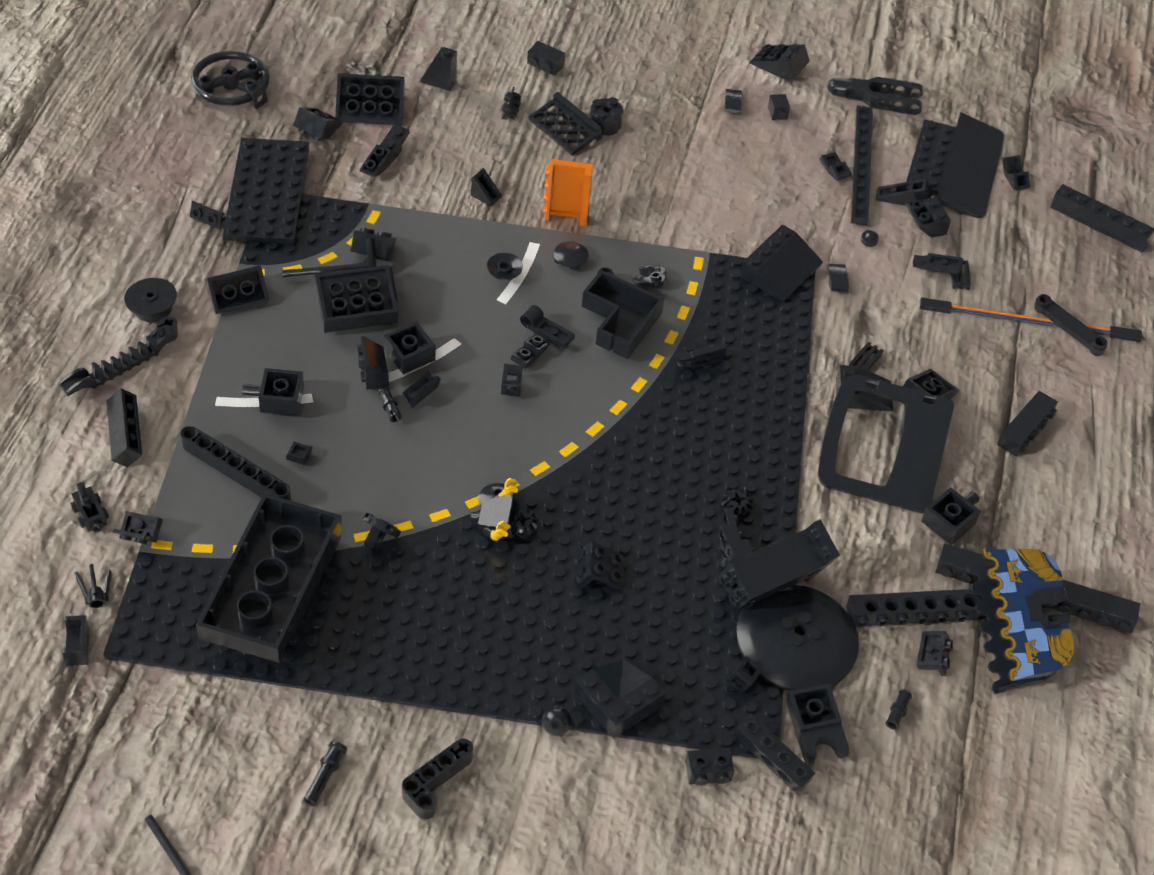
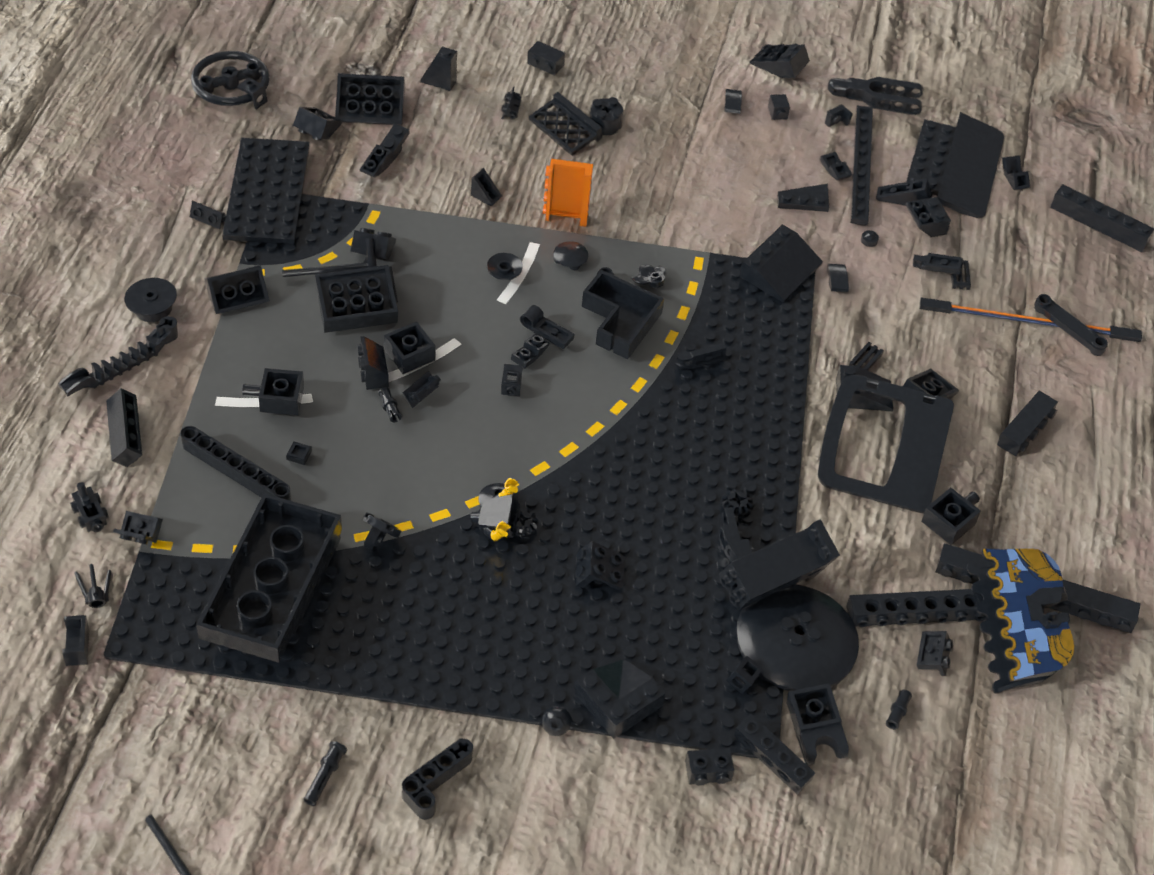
none -> black wing [777,183,829,212]
none -> black bracket [825,104,852,127]

